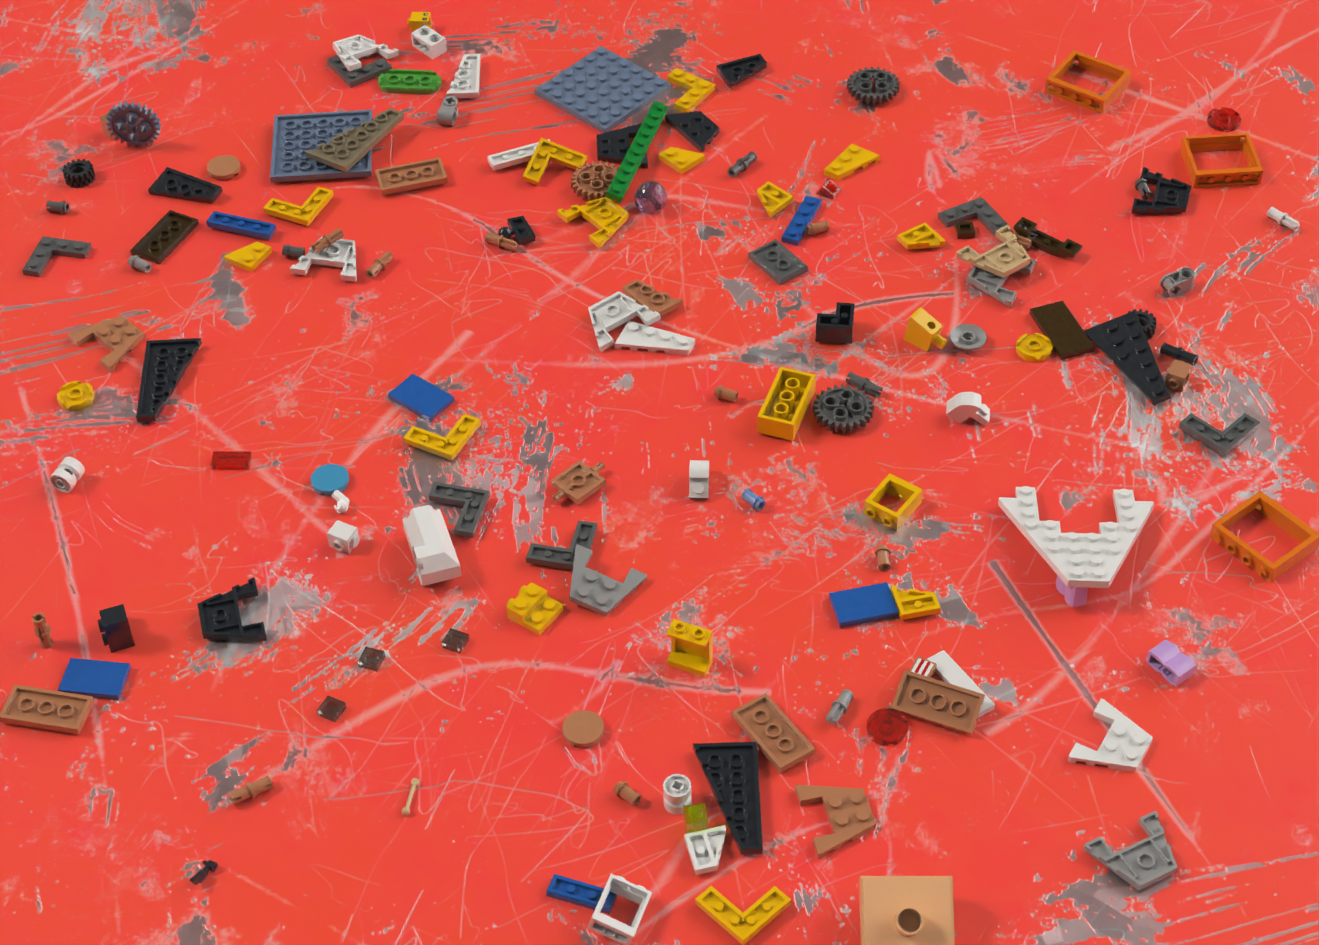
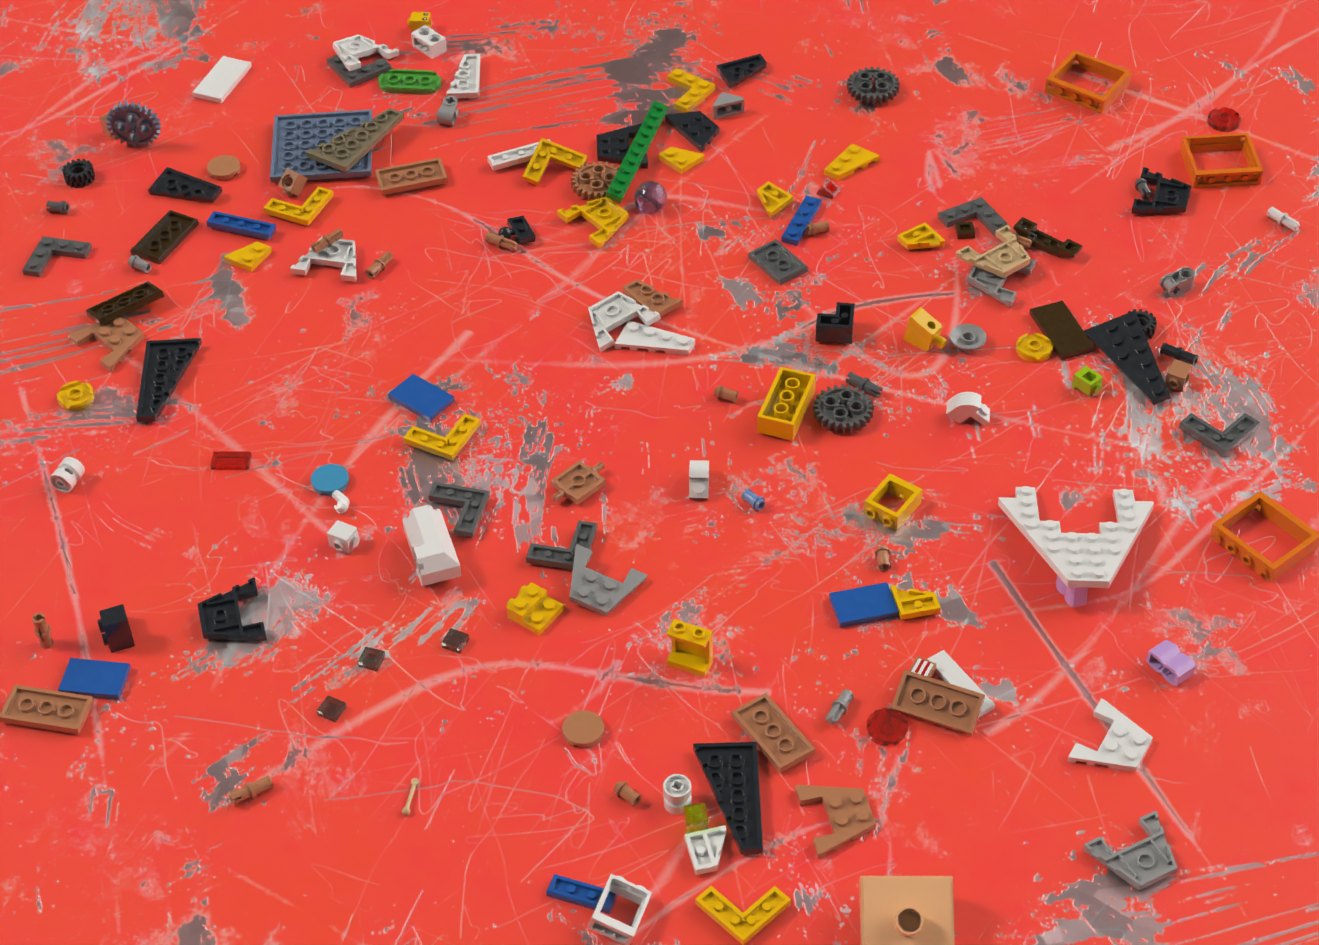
black piece [190,860,218,885] -> none
dark grey pin [282,244,305,258] -> none
sand blue plate [535,46,671,133] -> none
dark grey pin [727,151,757,178] -> none
none -> dark brown tile [85,281,164,326]
none -> white tile [192,56,252,103]
none -> nougat brick [278,168,308,196]
none -> slope [713,92,744,120]
none -> lime brick [1072,366,1103,396]

